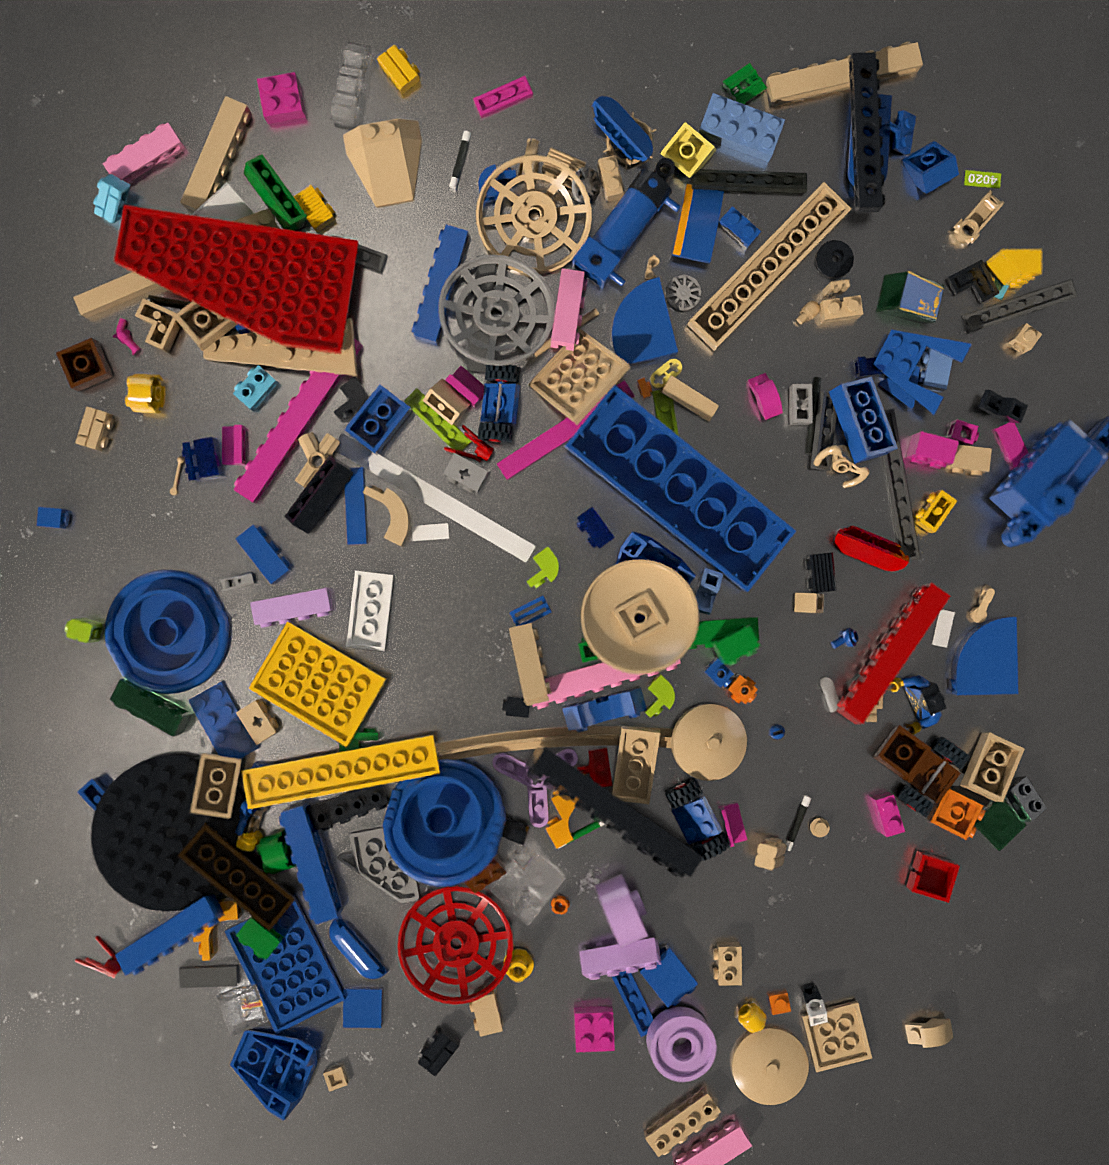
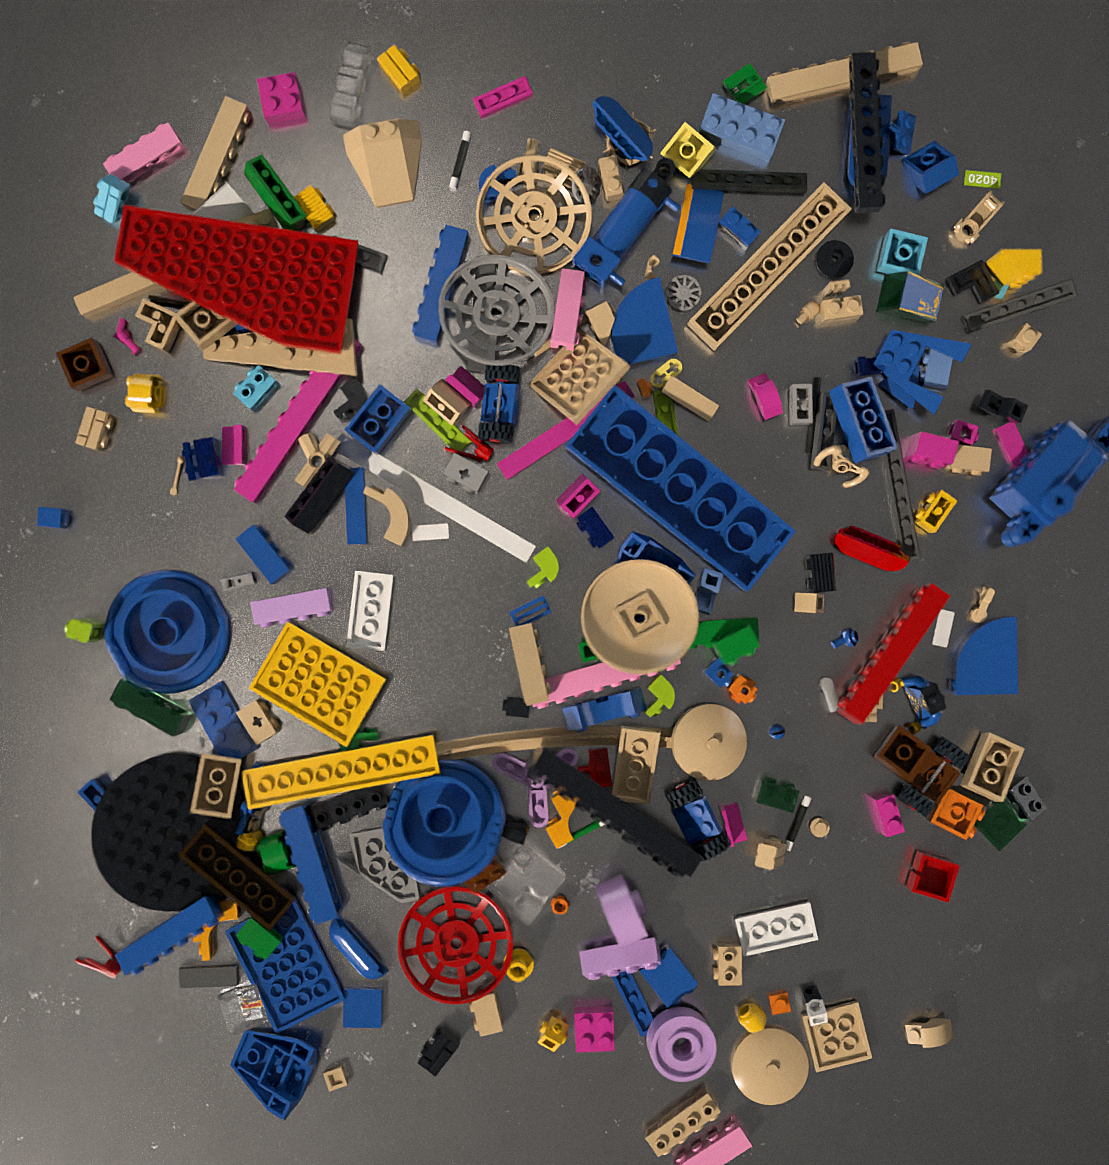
none -> yellow brick [537,1016,569,1052]
none -> dark pink brick [556,473,600,519]
none -> tan slope [583,301,615,346]
none -> white plate [734,901,818,957]
none -> clear green brick [754,776,800,813]
none -> medium azure brick [876,228,928,278]

